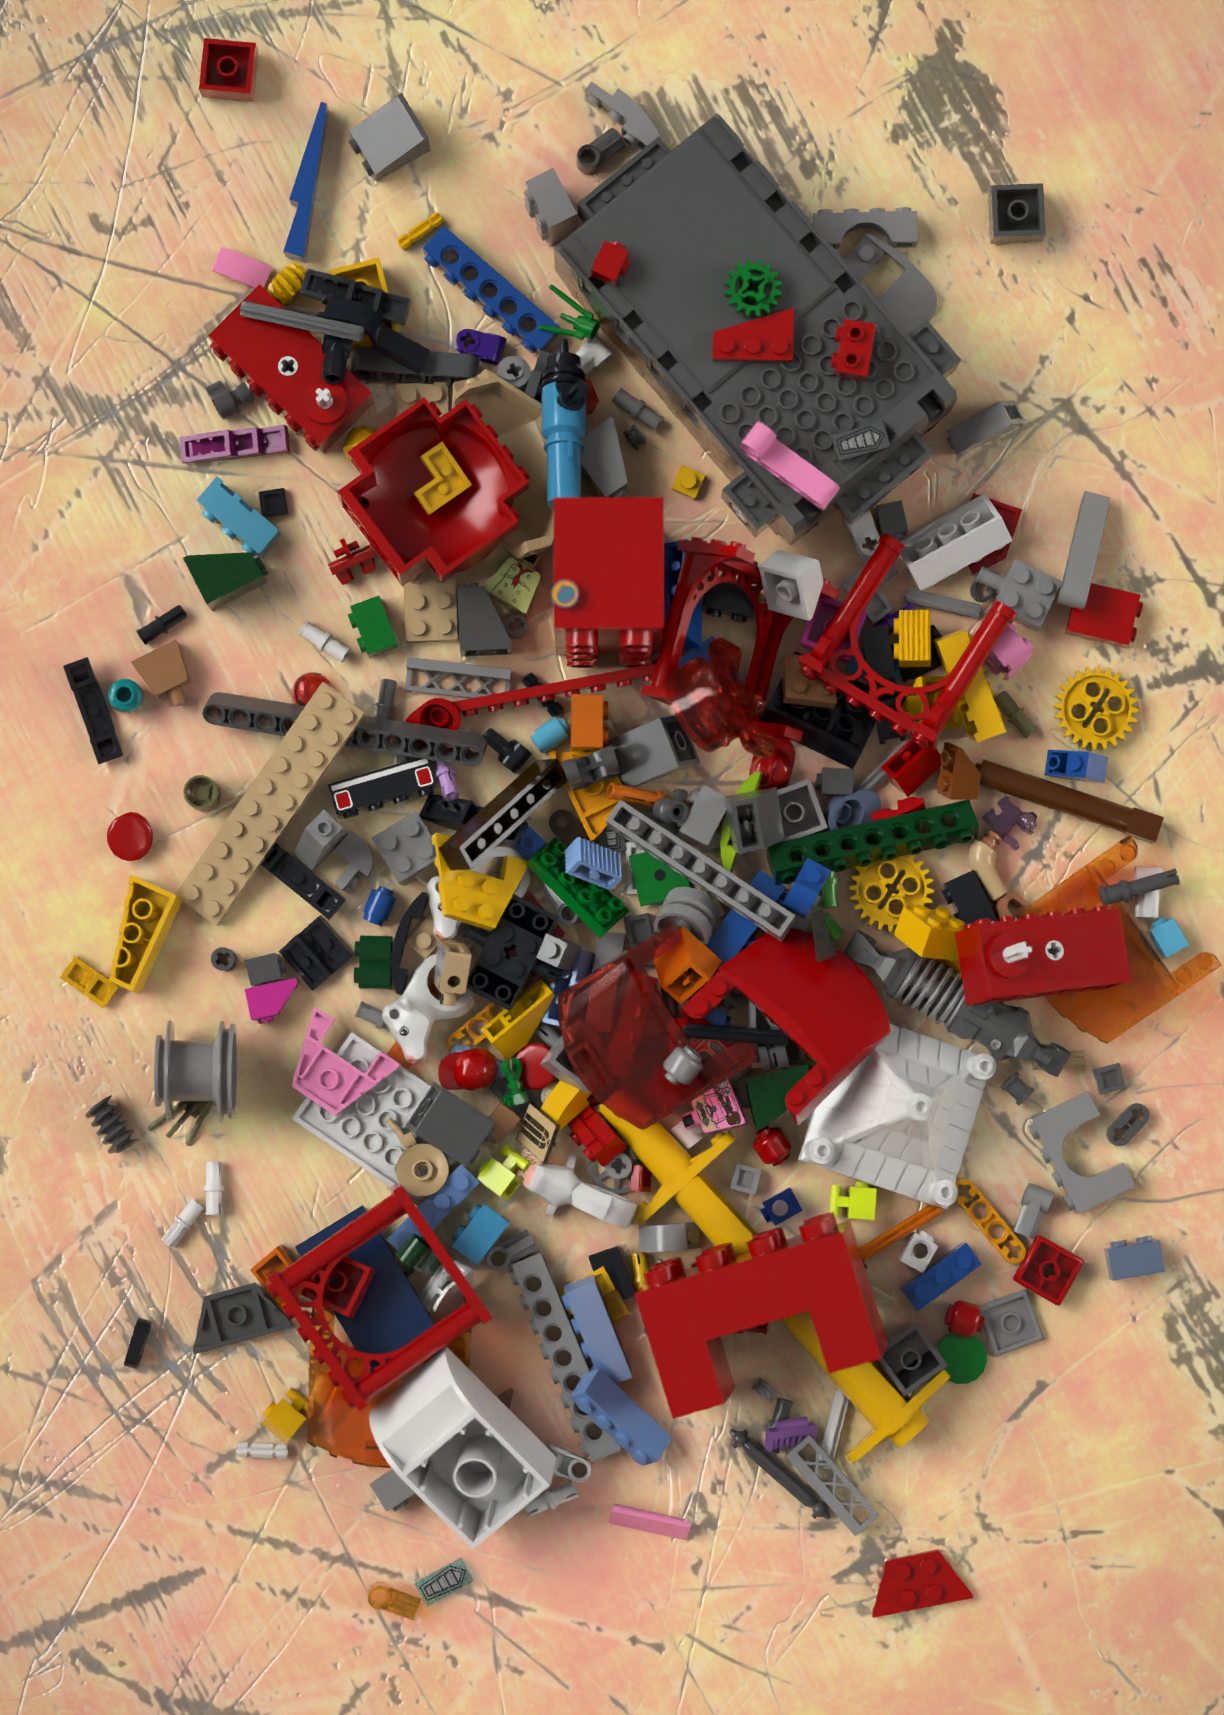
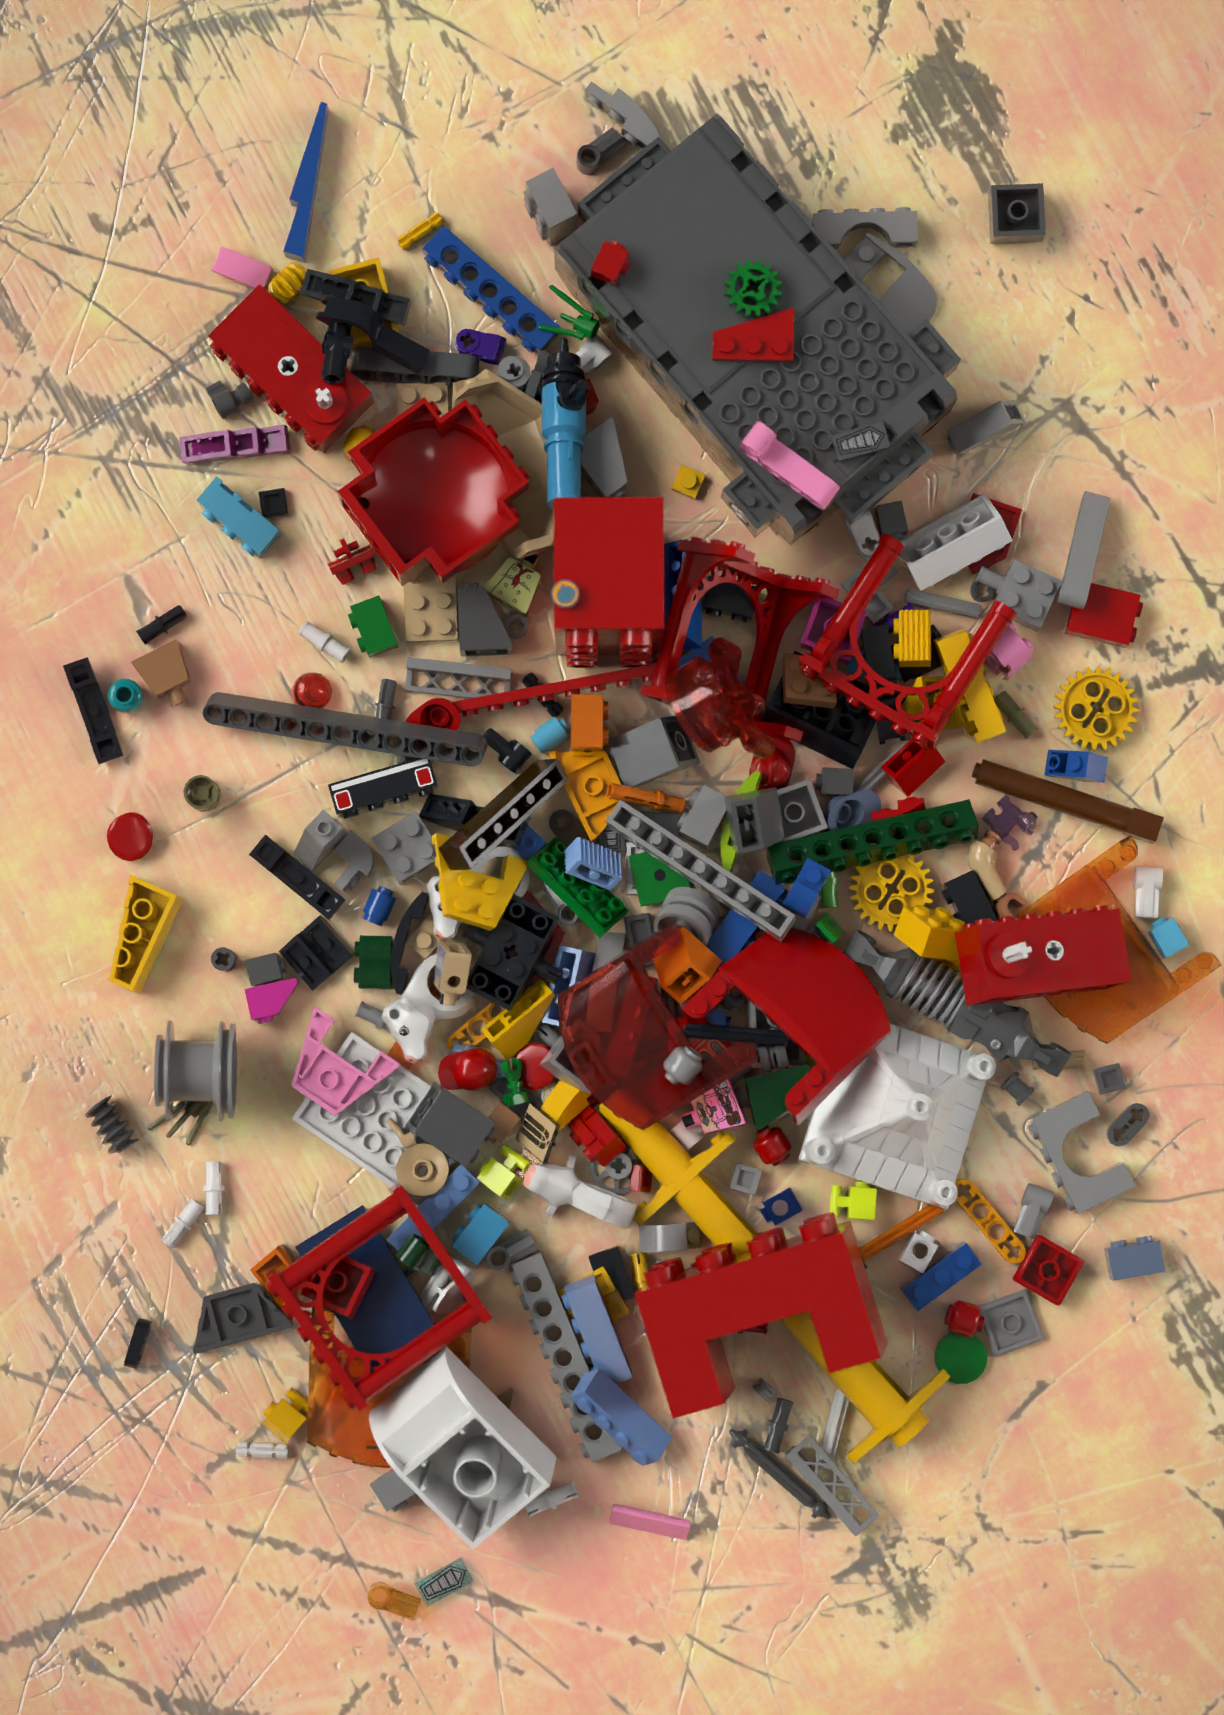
yellow slope [59,955,119,1008] -> none
tan plate [175,682,366,926] -> none
dark green slope [183,552,268,611] -> none
red brick [199,38,258,102] -> none
dark grey axle [240,301,365,342] -> none
slope [349,93,430,181] -> none
yellow plate [413,442,472,515] -> none
lavender pin [433,760,460,801] -> none
dark grey brick [536,933,582,971] -> none
white piece [547,1444,592,1482] -> none
dark grey piece [562,745,620,791] -> none
light grey pin [612,388,663,431] -> none
dark grey bush [623,424,647,451] -> none
dark grey piece [653,789,688,824] -> none
white slope [759,550,824,621] -> none
medium lavender piece [764,1416,817,1452] -> none
clear smoke slope [810,904,839,963] -> none
red brick [830,319,876,382] -> none
red wing [871,1549,973,1618] -> none
flat silver slope [878,1322,948,1397] -> none
dark orange slope [937,742,981,800] -> none
dark grey pin [1098,868,1180,906] -> none

